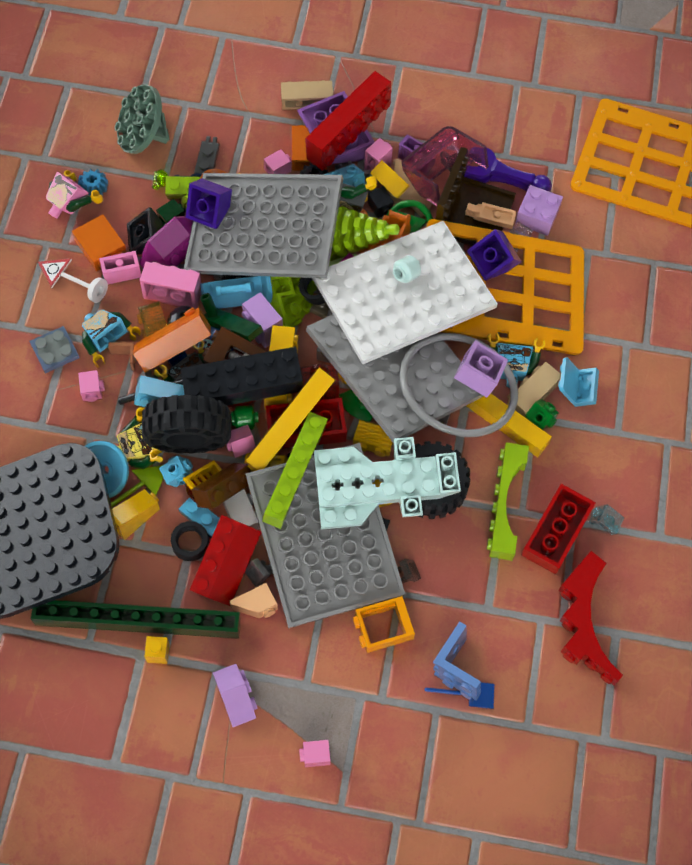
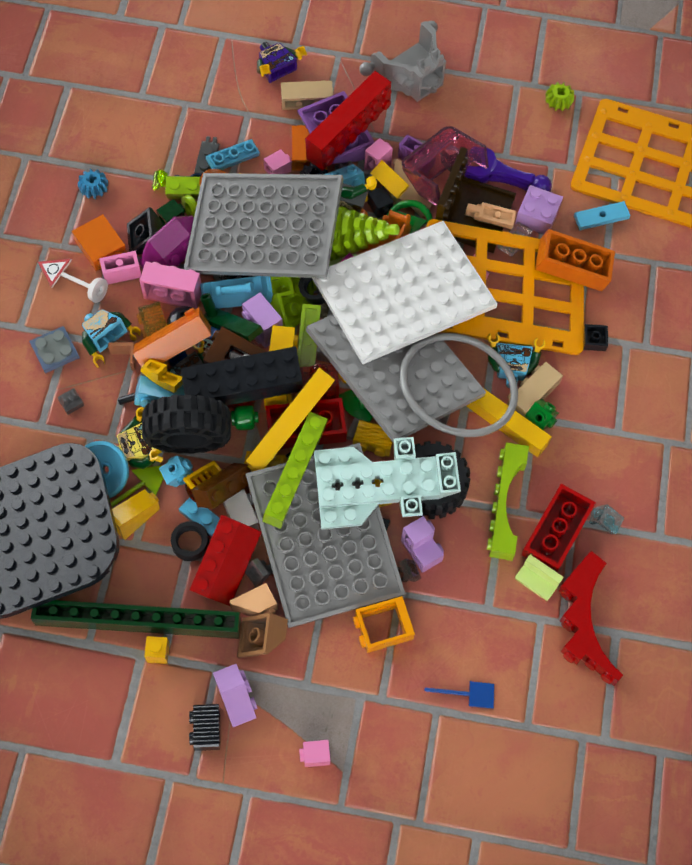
torso [46,170,103,219] -> none
bright pink brick [78,370,105,402] -> none
sand green bracket [115,84,170,154] -> none
dark purple slope [185,179,232,229] -> none
bright pink brick [226,425,256,458] -> none
light aqua head [393,255,421,283] -> none
medium blue bracket [433,621,481,701] -> none
lavender brick [454,340,508,398] -> none
dark purple slope [467,229,522,281] -> none
medium azure bracket [558,357,599,407] -> none
none -> flat silver tile [57,388,84,415]
none -> yellow slope [140,359,183,393]
none -> black brick [189,704,220,751]
none -> medium azure tile [206,139,260,170]
none -> medium nougat slope [237,613,288,658]
none -> torso [257,42,307,83]
none -> lime piece [297,304,321,380]
none -> light grey piece [359,21,446,102]
none -> lavender brick [401,516,444,573]
none -> yellowish green panel [515,554,564,601]
none -> orange brick [535,229,615,292]
none -> lime gear [545,82,574,112]
none -> medium azure tile [574,201,631,230]
none -> black piece [583,324,608,351]

